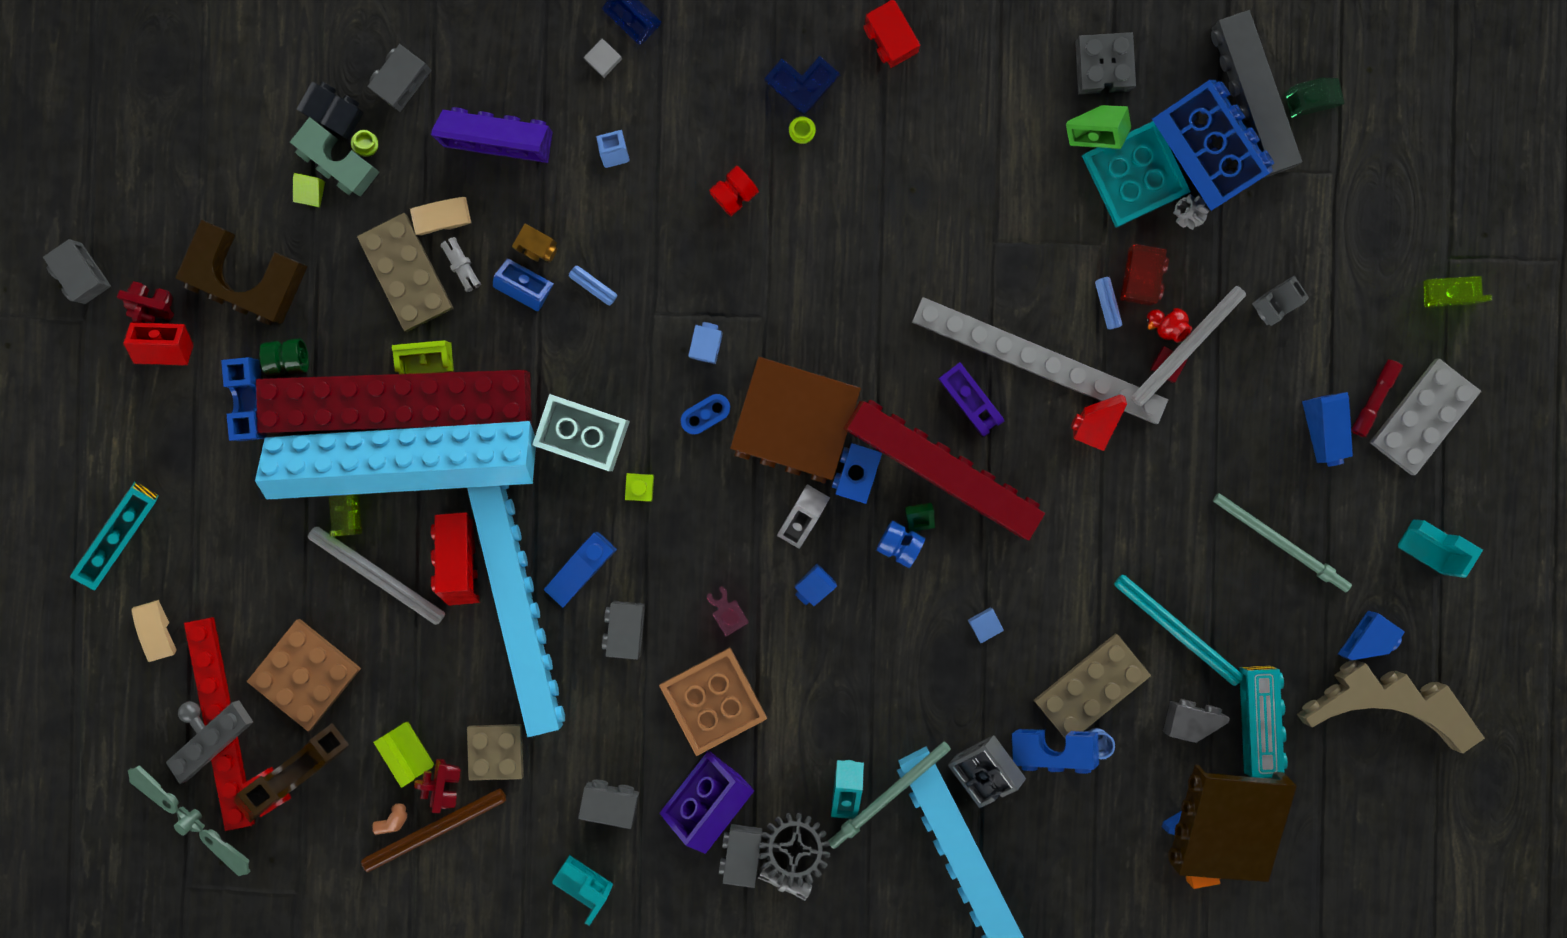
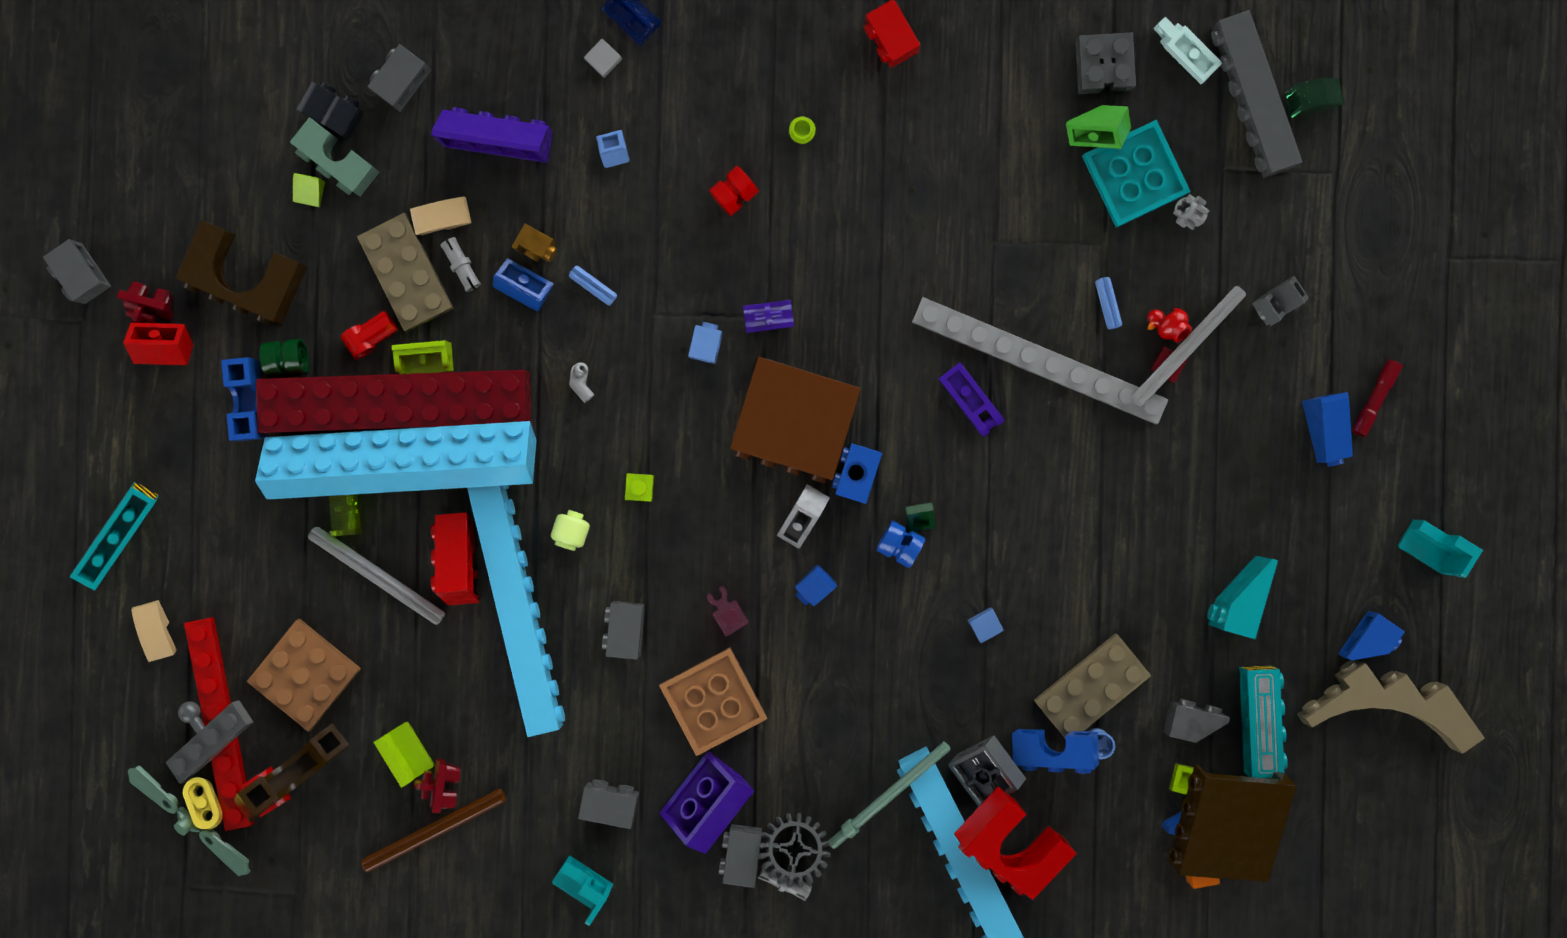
lime plate [351,130,378,157] -> none
nougat arm [373,804,408,835] -> none
dark tan plate [467,724,524,780] -> none
light aqua brick [532,394,630,471] -> none
blue slope [544,532,617,607] -> none
blue plate [681,394,731,435] -> none
clear blue plate [764,56,840,116] -> none
teal slope [831,760,864,819] -> none
dark red brick [843,399,1045,541] -> none
red slope [1071,394,1127,451] -> none
teal axle [1114,575,1243,686] -> none
clear red brick [1120,244,1169,305] -> none
blue brick [1152,80,1275,211] -> none
sand green bar [1213,493,1352,592] -> none
light grey plate [1369,358,1481,475] -> none
clear neon green panel [1424,276,1492,307] -> none
none -> light yellow plate [183,777,223,830]
none -> red piece [340,311,398,360]
none -> yellowish green head [551,510,590,551]
none -> light grey arm [569,362,595,403]
none -> dark purple hips [743,300,794,333]
none -> red arch [954,787,1077,900]
none -> light aqua hinge [1154,17,1222,84]
none -> lime plate [1169,763,1194,795]
none -> teal slope [1207,556,1278,639]

